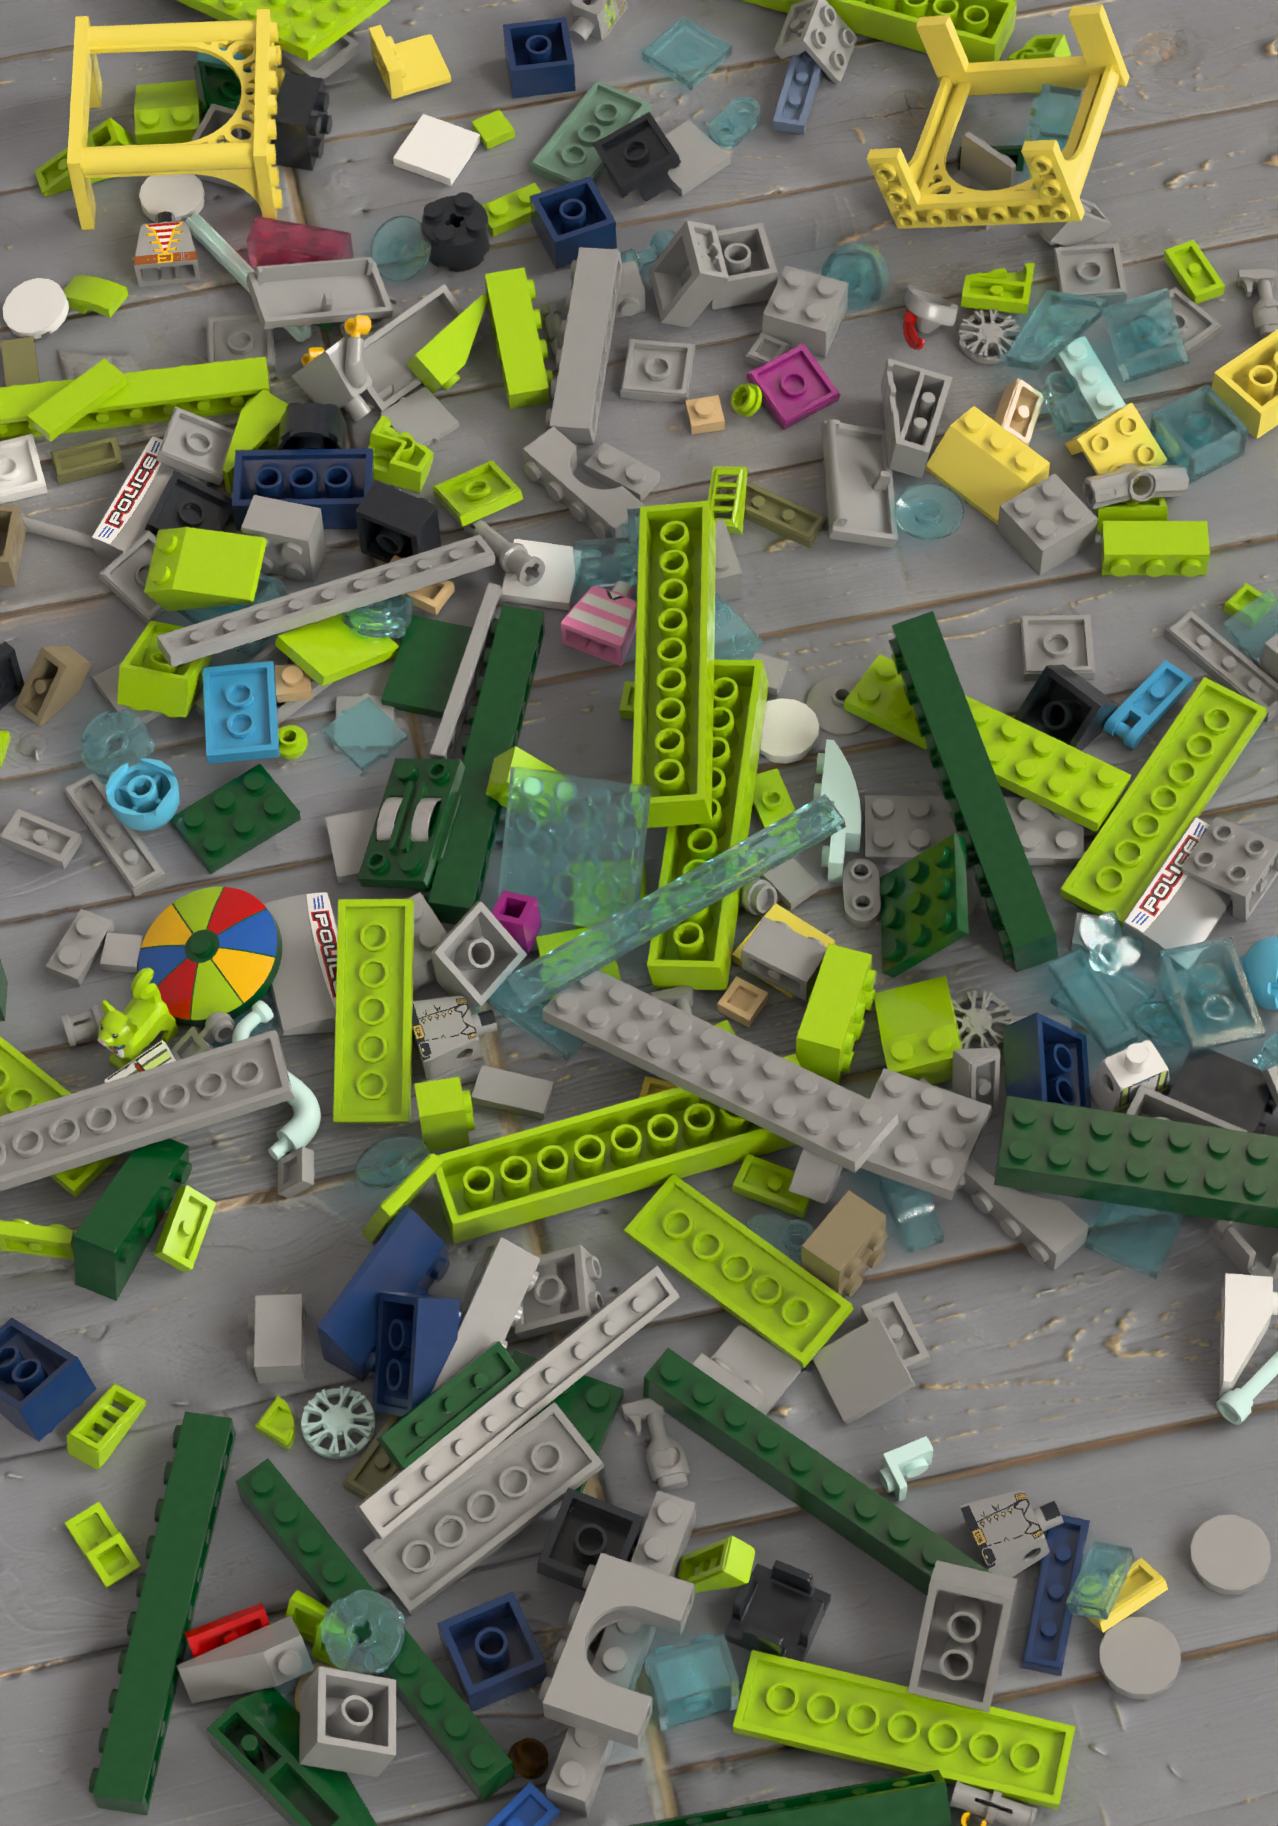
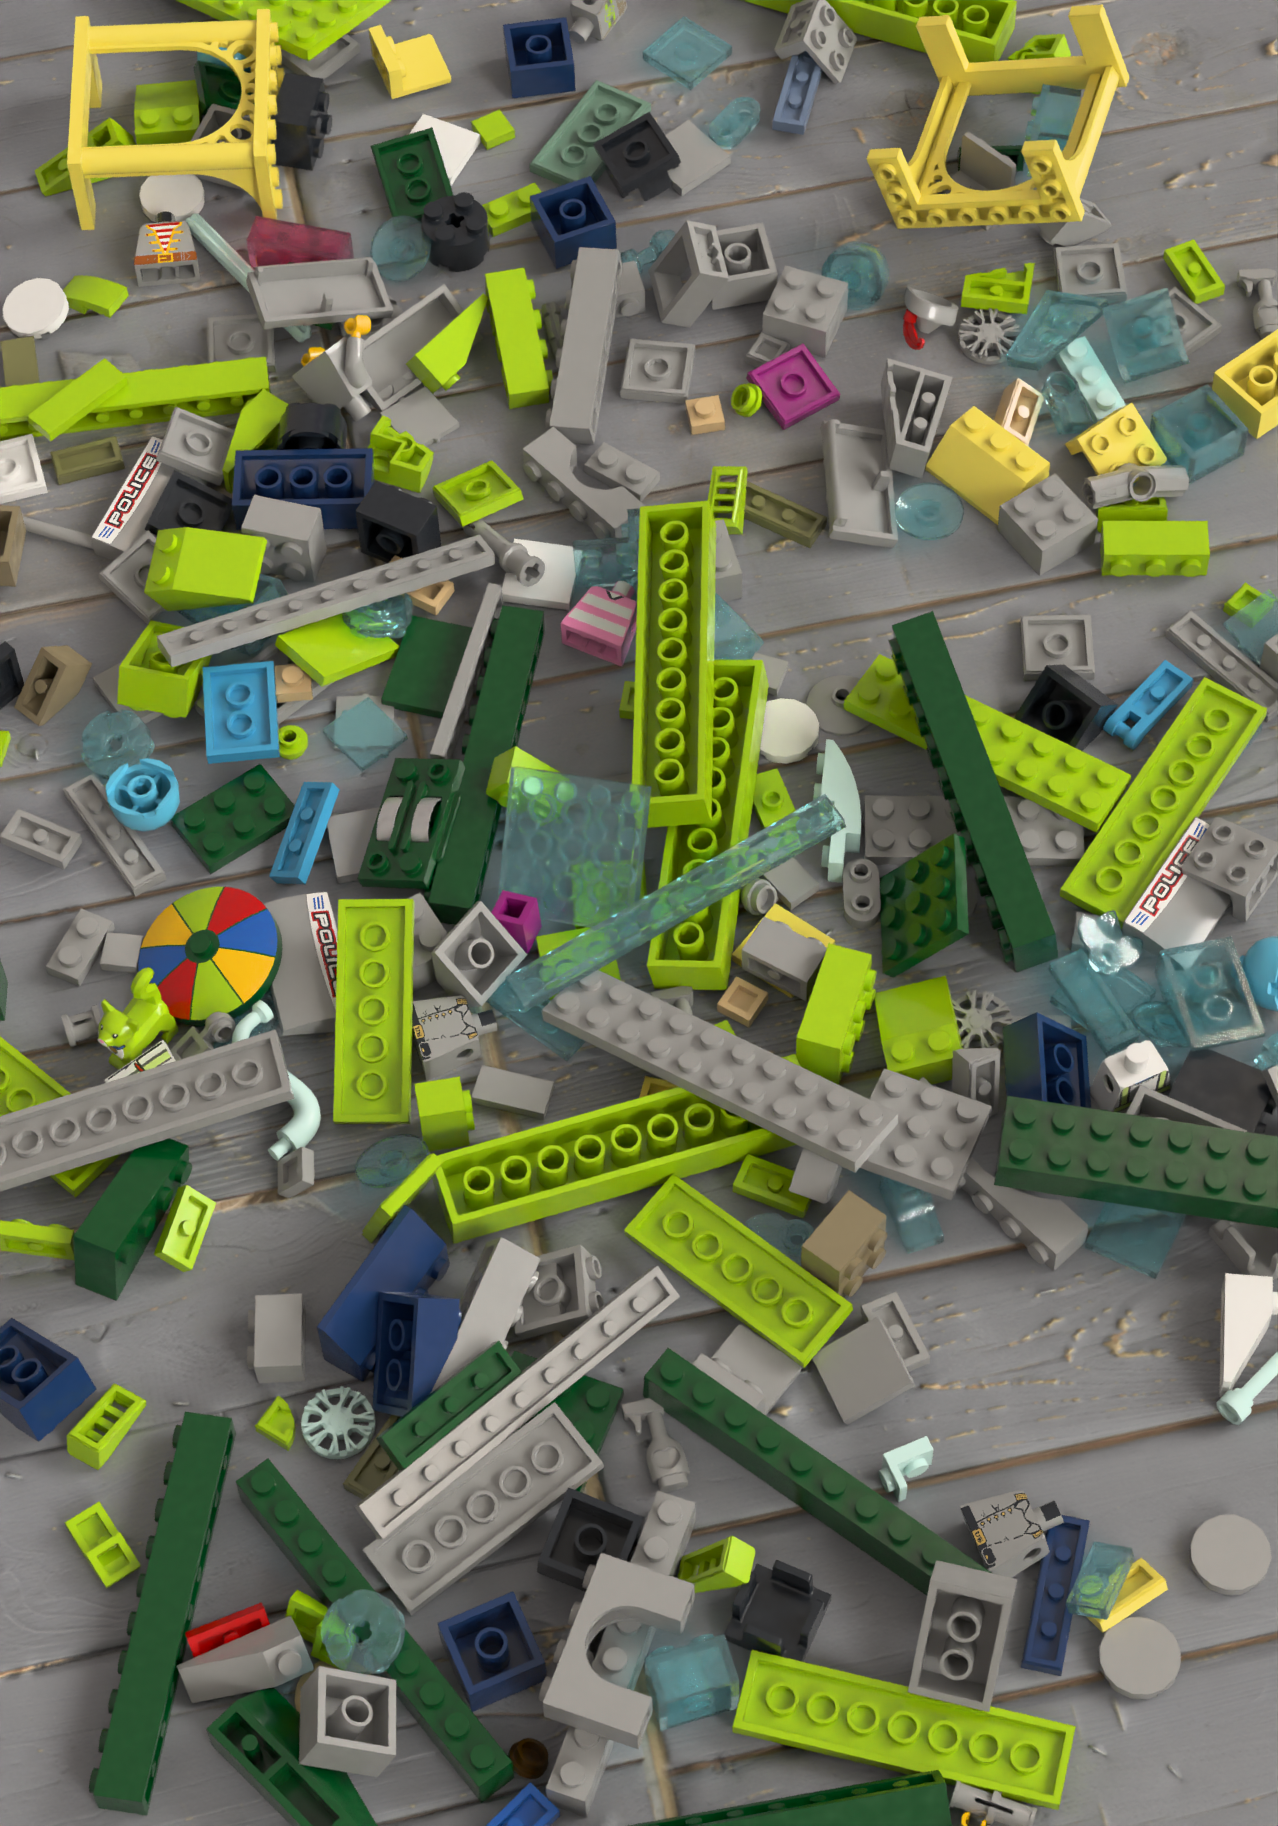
none -> dark azure plate [269,782,340,885]
none -> dark green tile [371,127,454,231]

